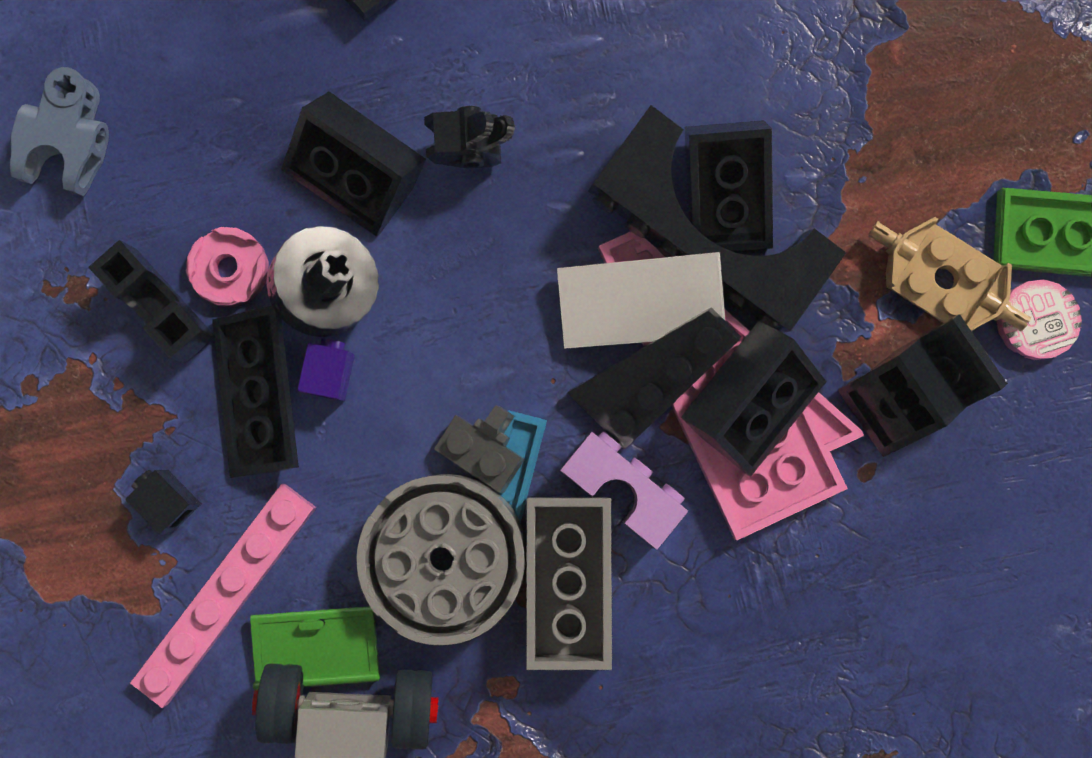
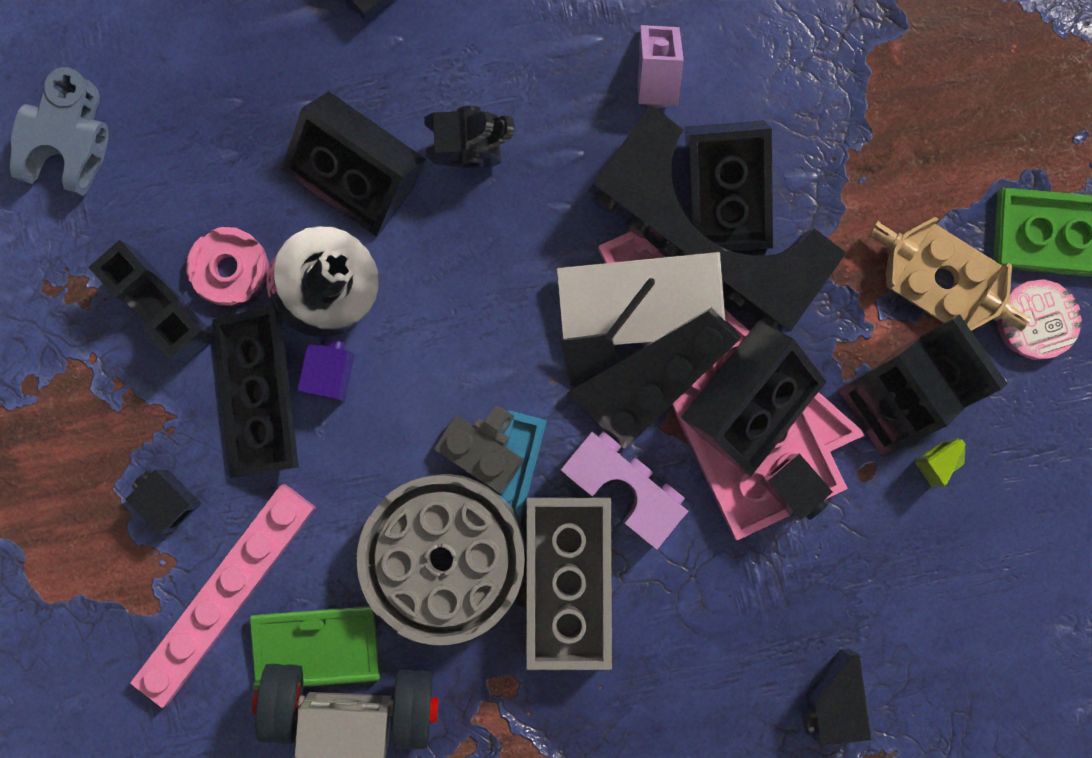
none -> black piece [560,278,655,386]
none -> lavender slope [637,25,684,109]
none -> black brick [760,453,833,520]
none -> black slope [802,648,872,746]
none -> lime slope [915,438,966,487]

